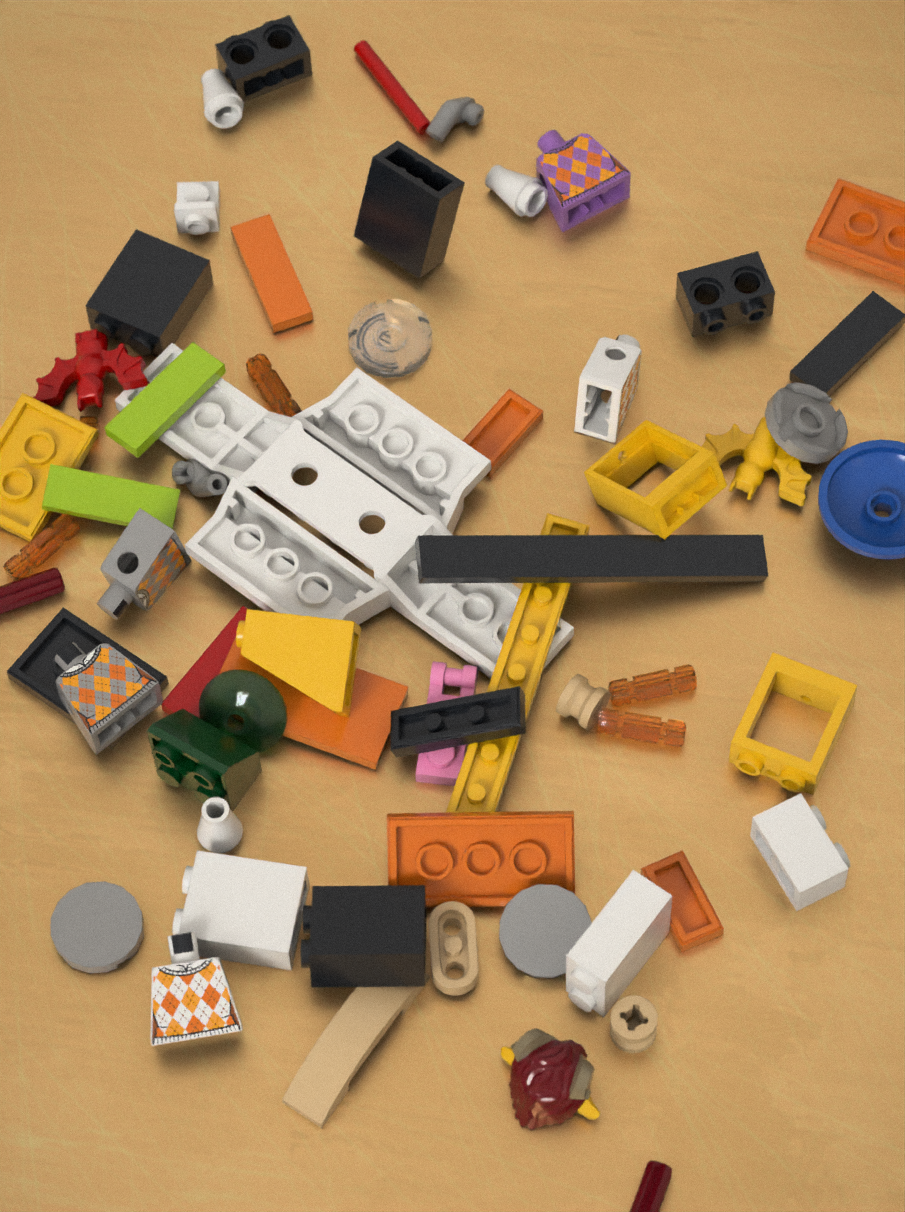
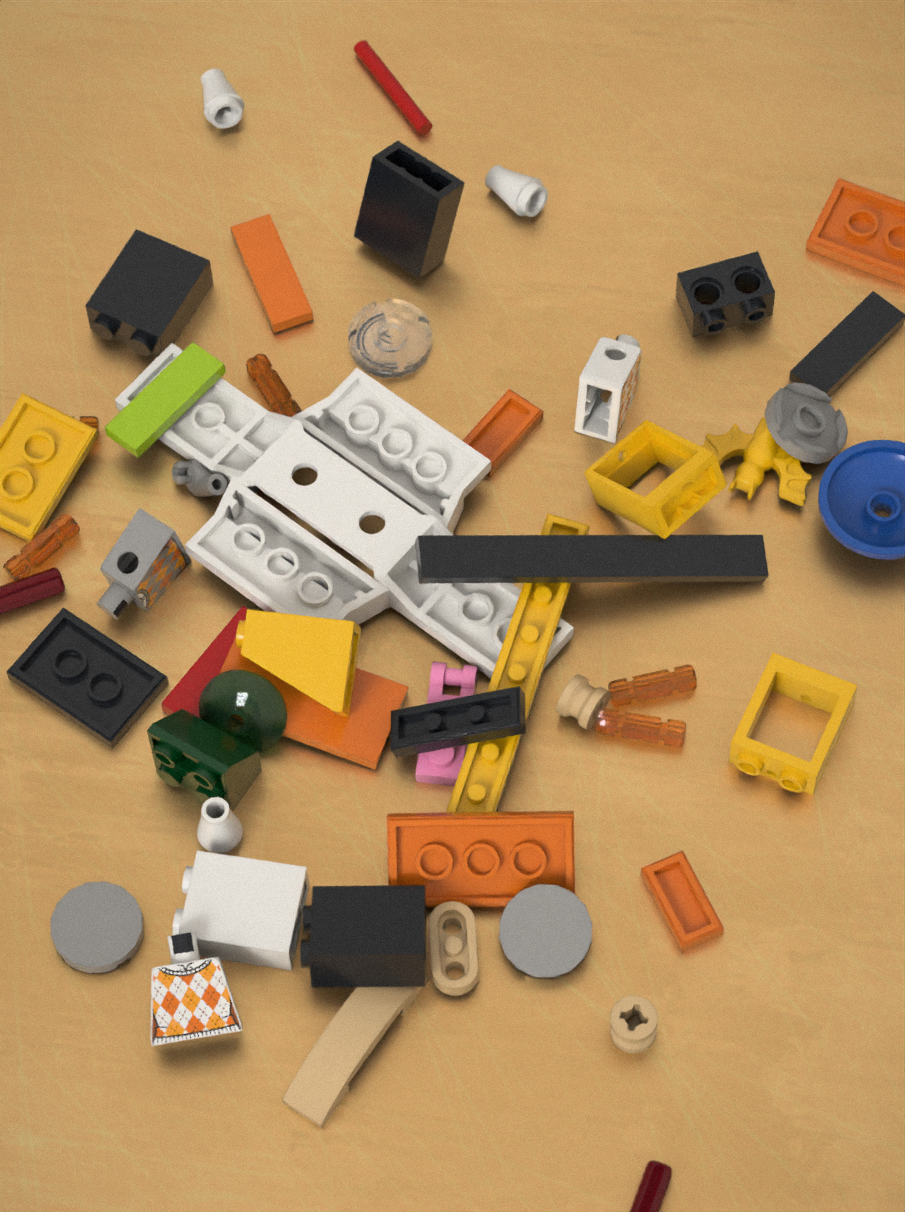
red animal [33,329,150,412] -> none
lime tile [42,464,180,529] -> none
light grey torso [55,642,163,755] -> none
white bracket [174,181,220,235] -> none
black brick [215,15,312,102] -> none
light grey arm [426,97,484,142] -> none
dark red hair [501,1028,600,1130] -> none
medium lavender torso [536,130,631,232] -> none
white brick [566,870,672,1017] -> none
white brick [750,793,850,911] -> none

